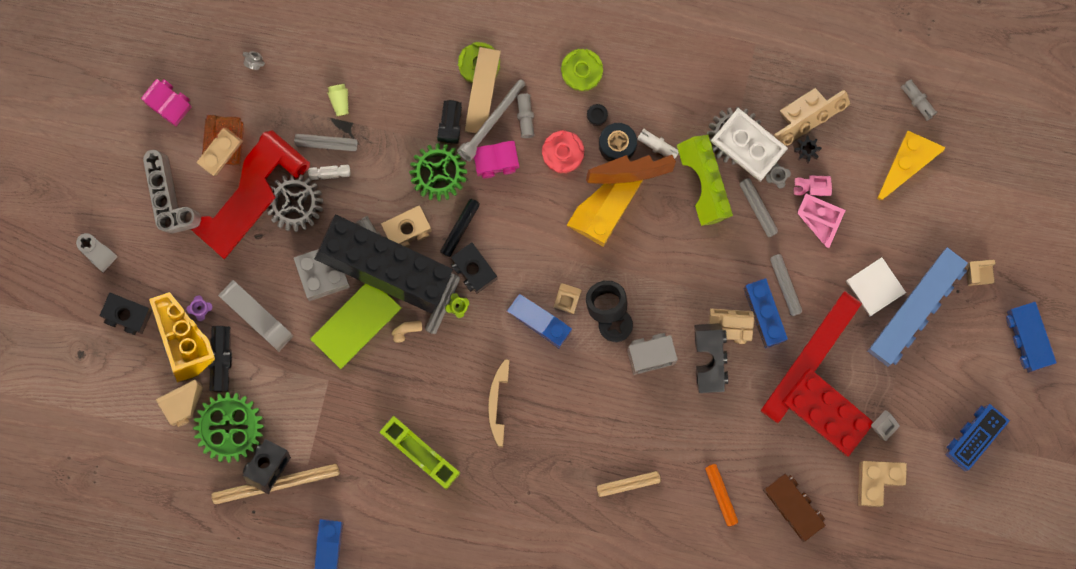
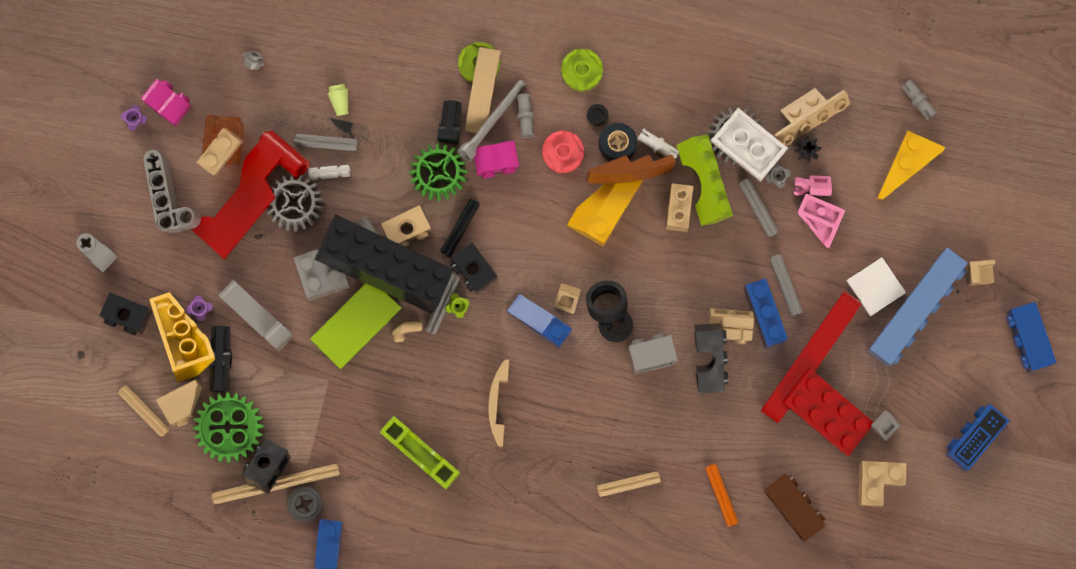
none -> tan axle [118,385,169,437]
none -> medium lavender plate [121,105,147,131]
none -> dark grey gear [287,487,322,522]
none -> tan brick [666,183,693,232]

